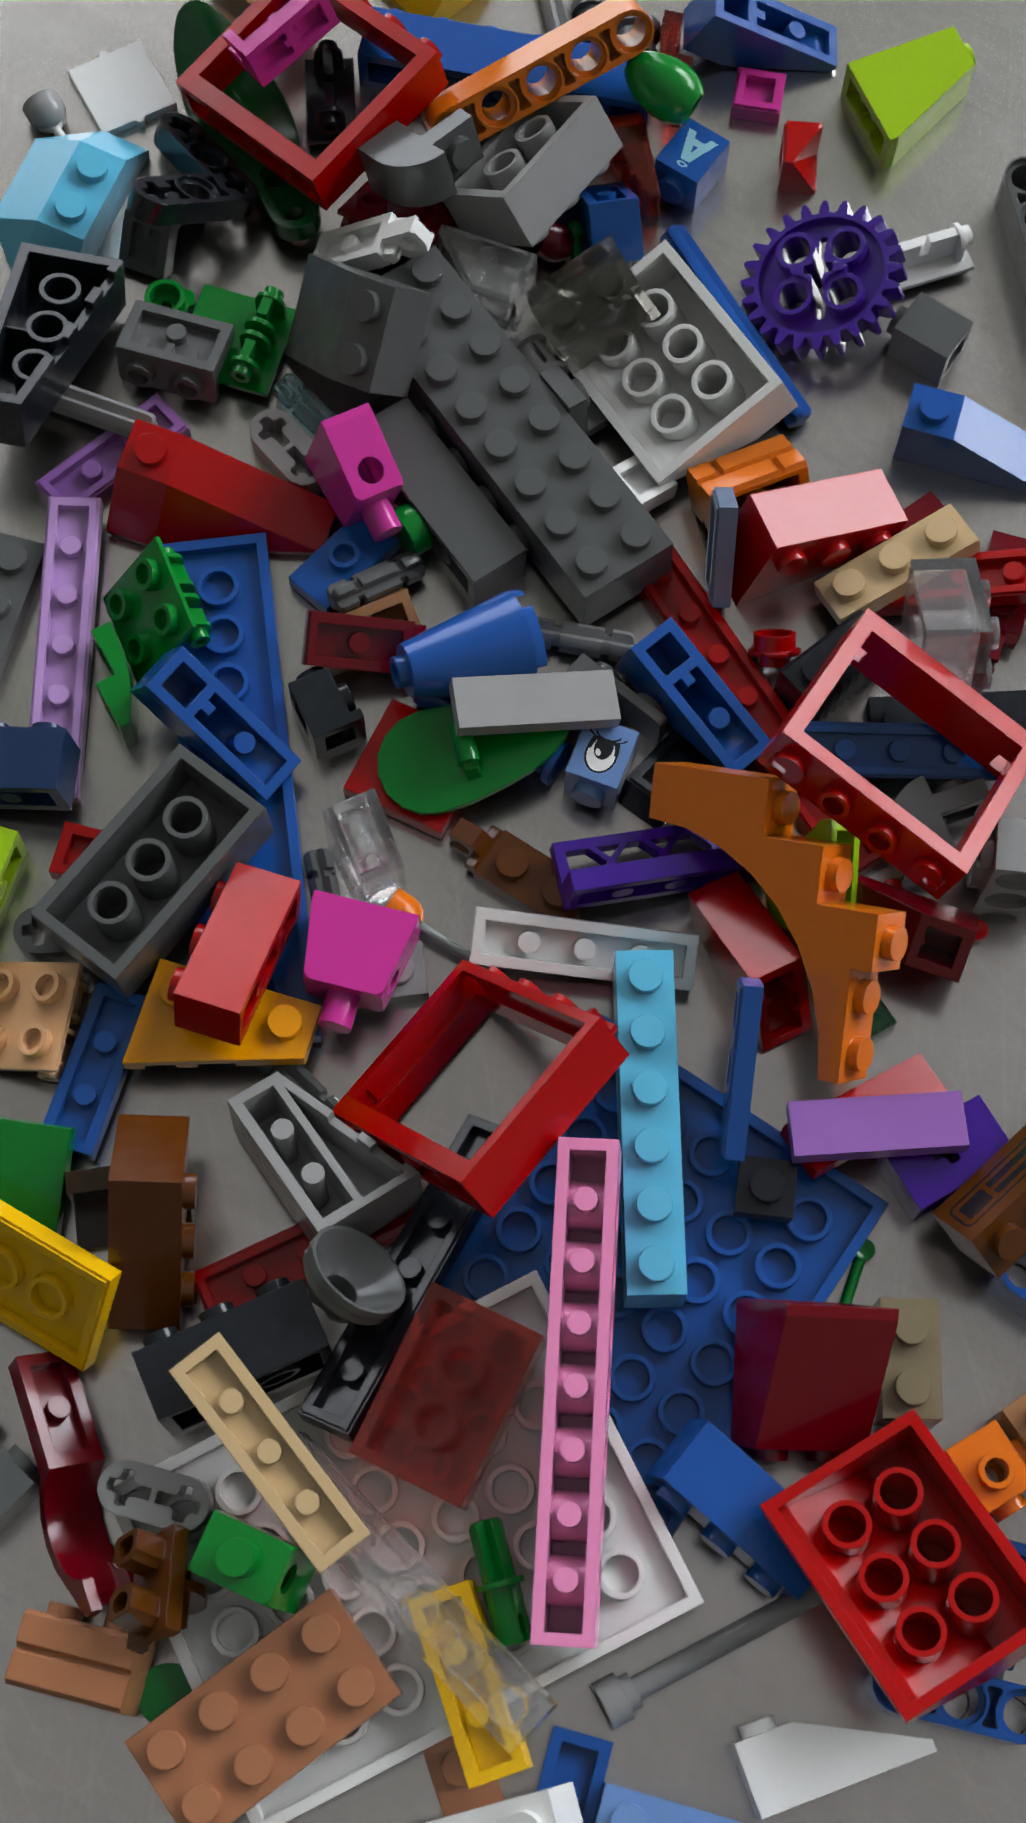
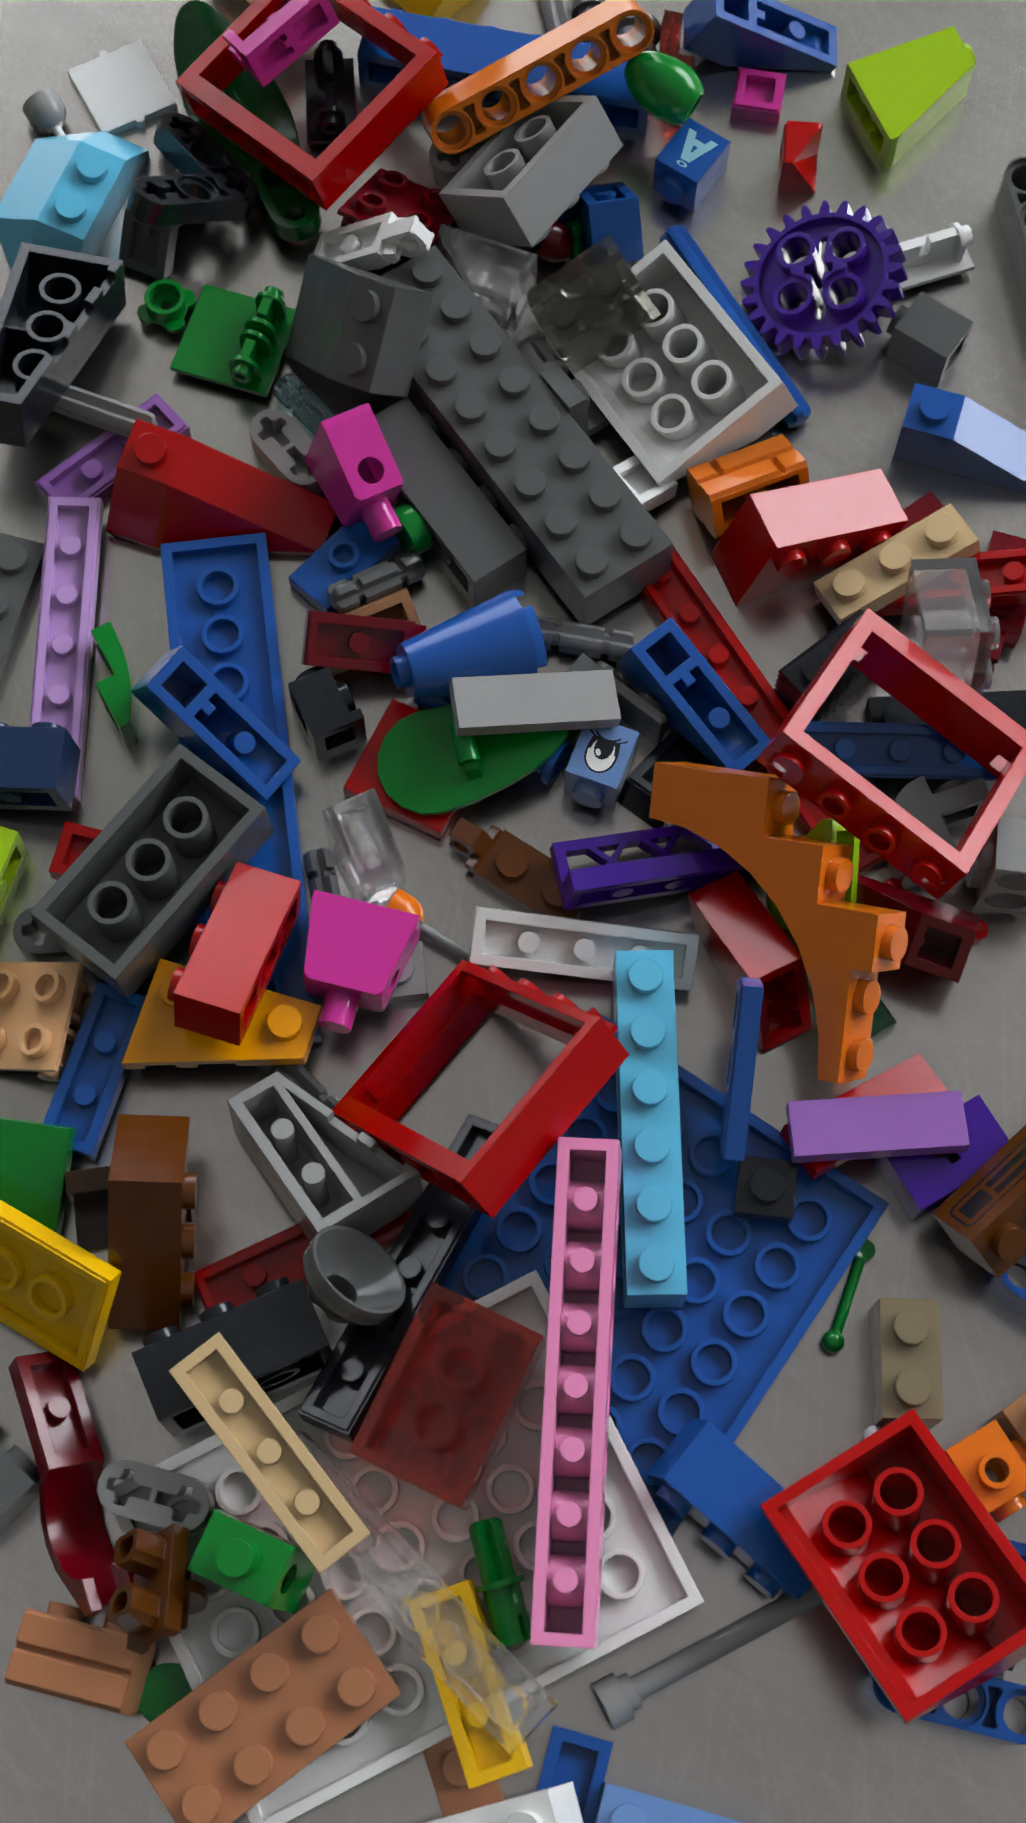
green hinge [103,537,212,683] -> none
dark grey bracket [115,299,235,403] -> none
dark grey brick [357,108,484,207] -> none
clear red slope [608,112,661,227] -> none
sand blue tile [704,487,739,608] -> none
white slope [729,1714,937,1820] -> none
dark red slope [731,1298,899,1462] -> none
red plate [748,629,801,668] -> none

